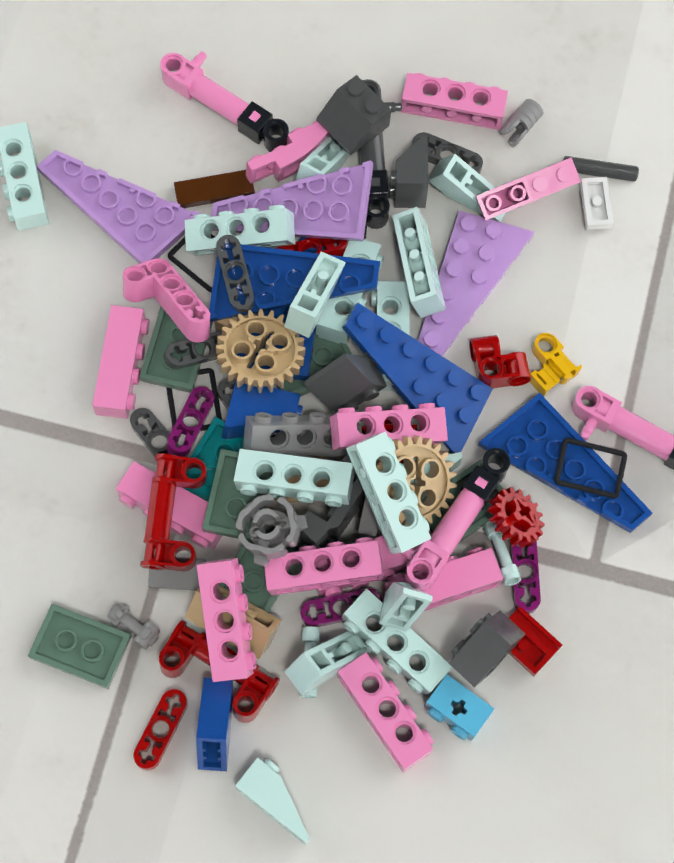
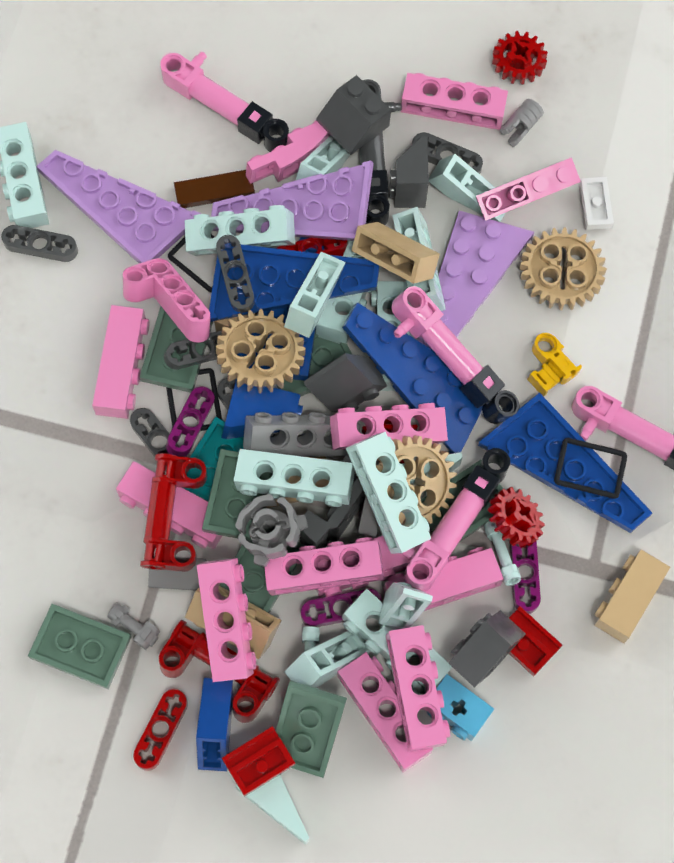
red piece [469,335,531,389] -> none
dark grey axle [563,156,639,181] -> none
none -> dark grey beam [1,225,78,262]
none -> red plate [222,726,296,797]
none -> sand green plate [276,680,347,778]
none -> tan brick [352,222,440,284]
none -> bright pink brick [386,625,450,752]
none -> bright pink piece [392,286,519,424]
none -> red gear [492,31,548,85]
none -> tan gear [519,227,607,311]
none -> tan brick [594,550,670,643]

